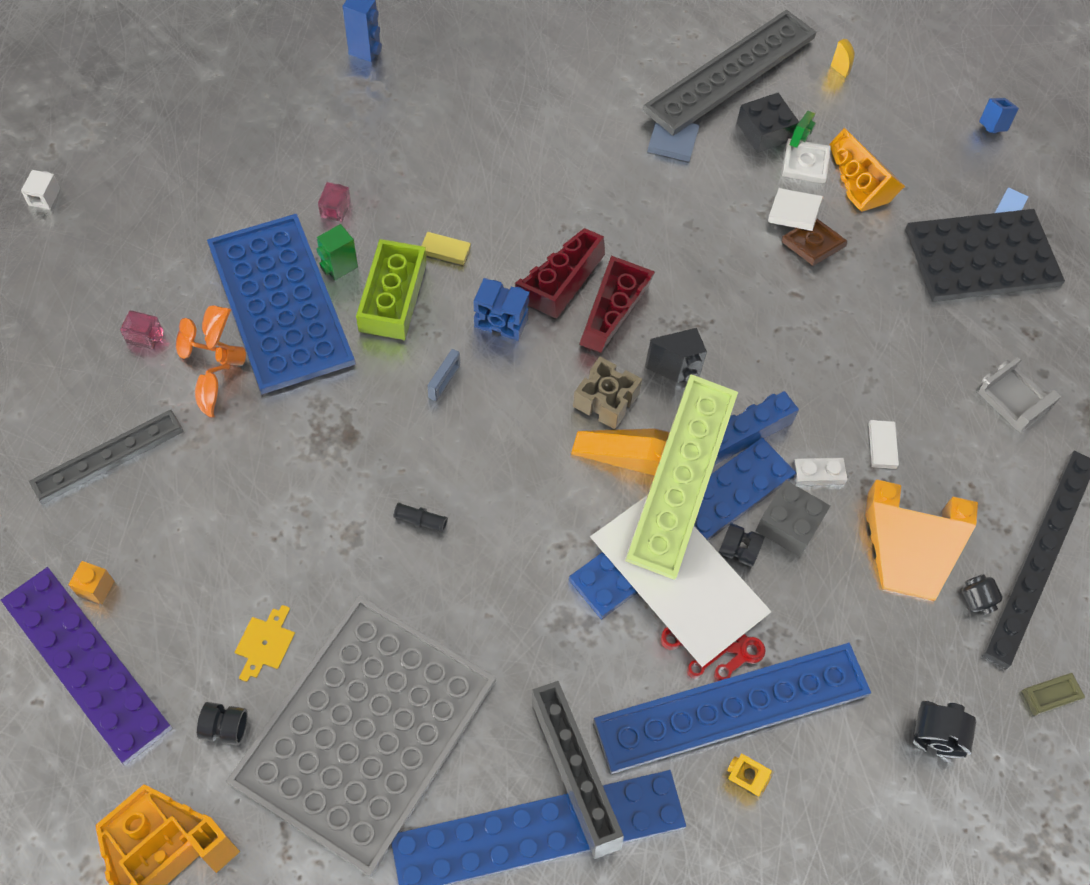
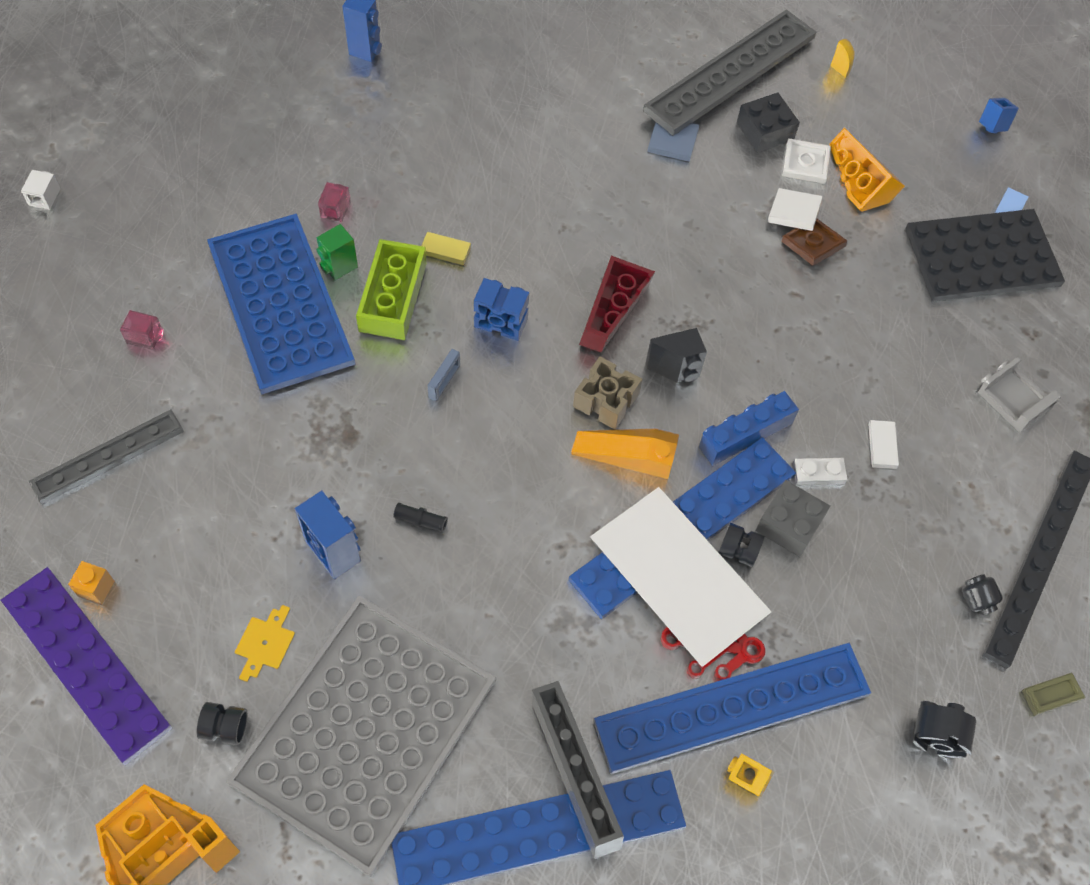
orange plant [176,305,246,417] -> none
dark red wedge [515,228,605,319] -> none
yellowish green plate [625,374,738,580] -> none
green plate [789,111,816,148] -> none
light orange wedge [865,479,978,601] -> none
none -> blue brick [294,490,361,580]

